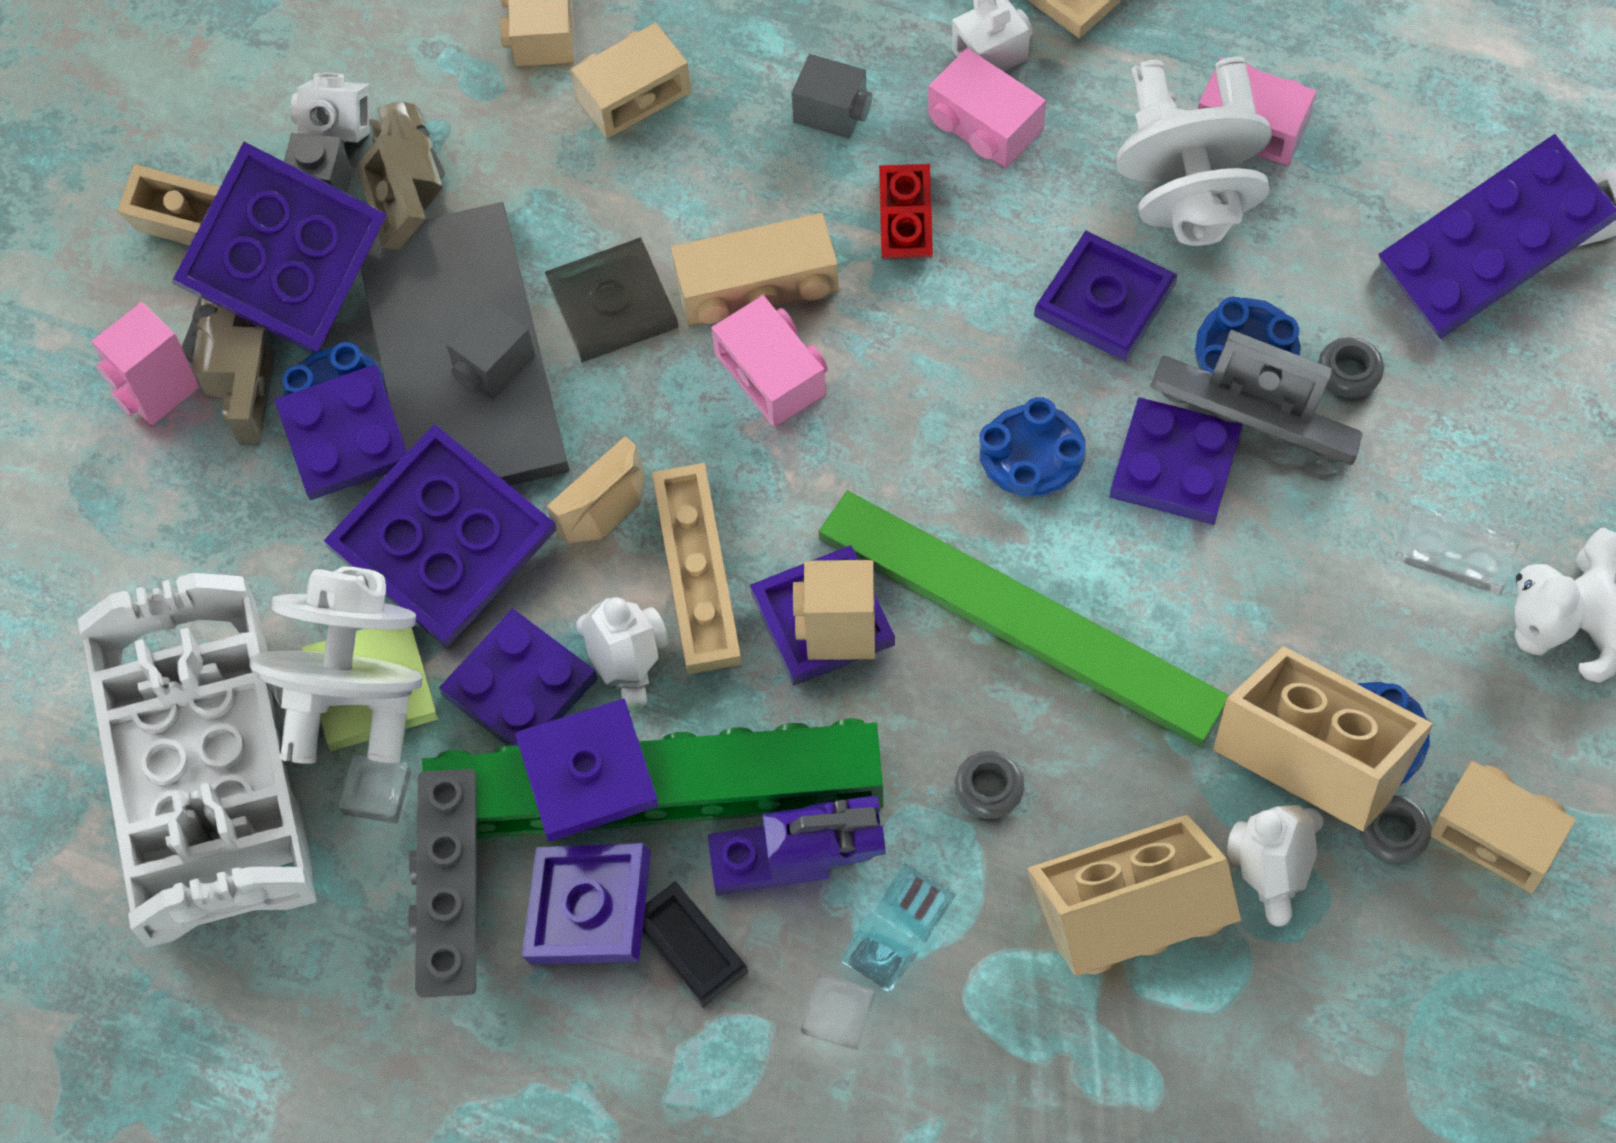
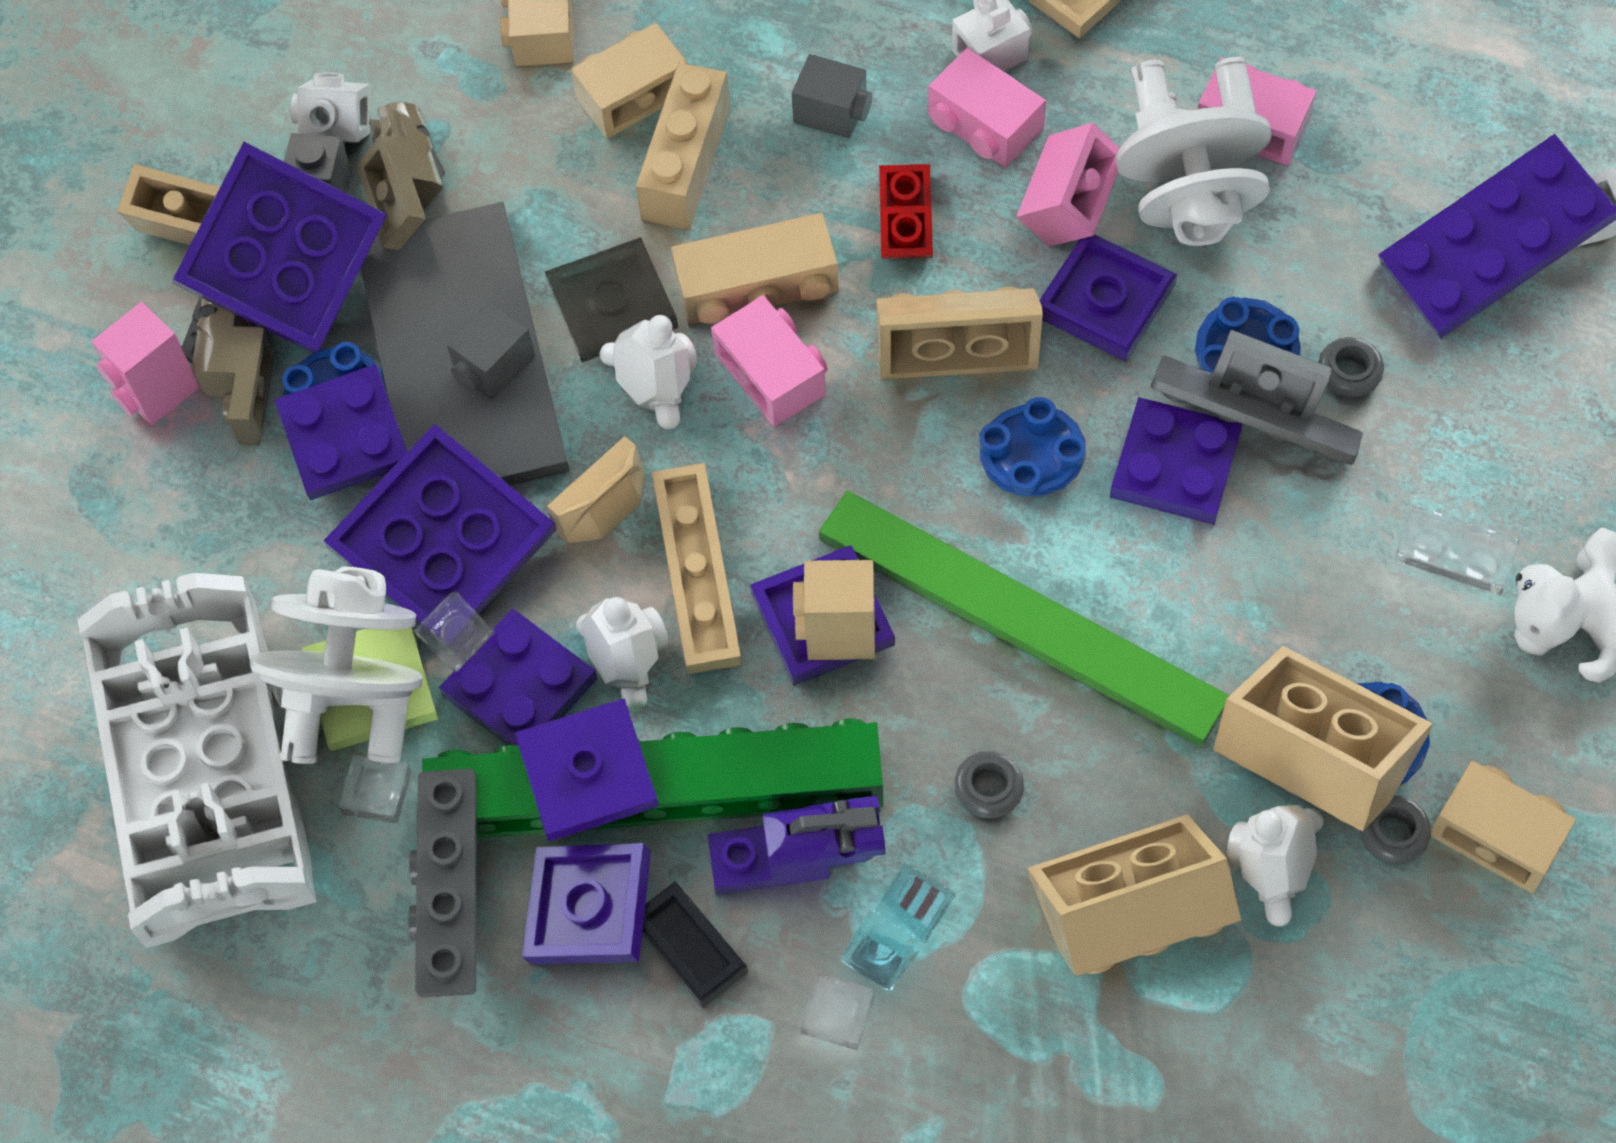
none -> clear plate [413,592,495,672]
none -> white rock [600,315,697,430]
none -> tan brick [636,62,731,230]
none -> tan slope [876,287,1043,380]
none -> bright pink brick [1016,122,1120,247]

